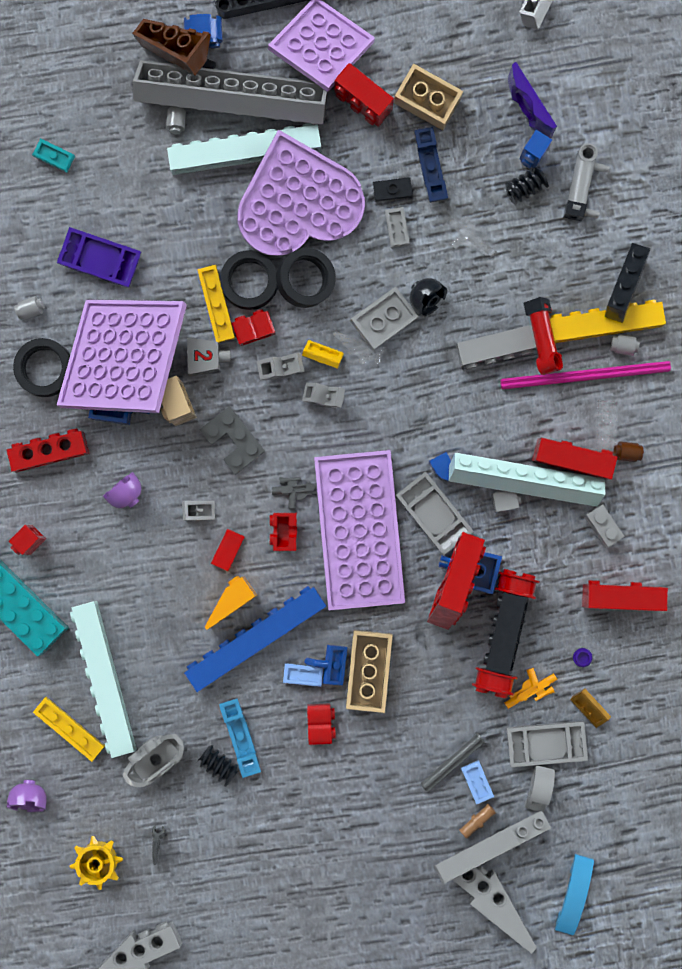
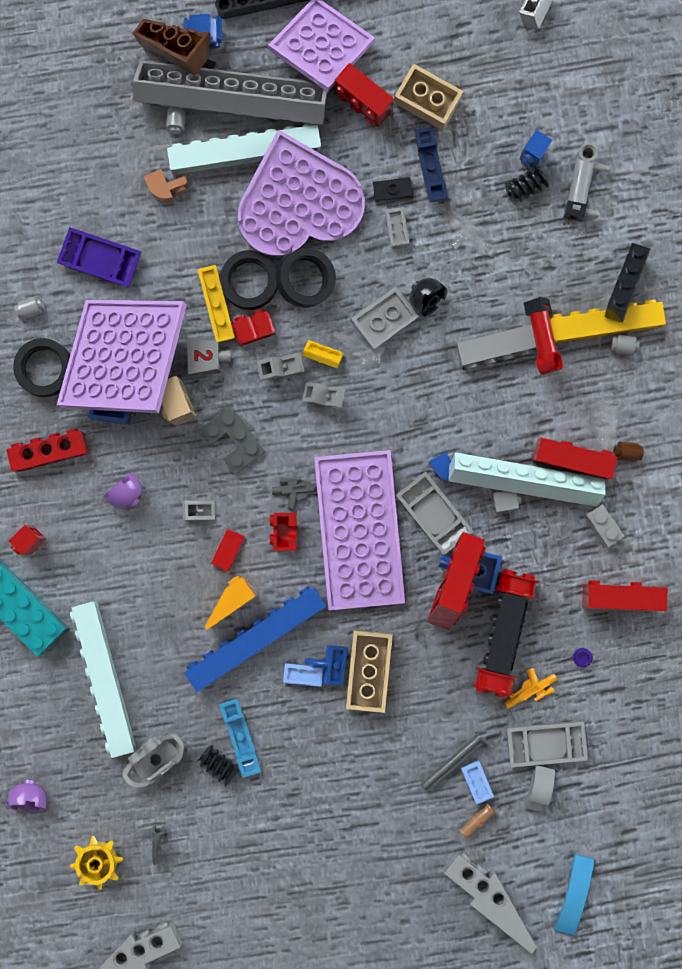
teal plate [32,138,75,173] -> none
yellow plate [33,697,105,762] -> none
red brick [307,703,336,745] -> none
light grey brick [434,811,551,884] -> none
dark pink axle [500,361,671,389] -> none
dark purple slope [508,62,557,138] -> none
pearl gold plate [570,688,611,728] -> none
none -> nougat brick [144,169,189,203]

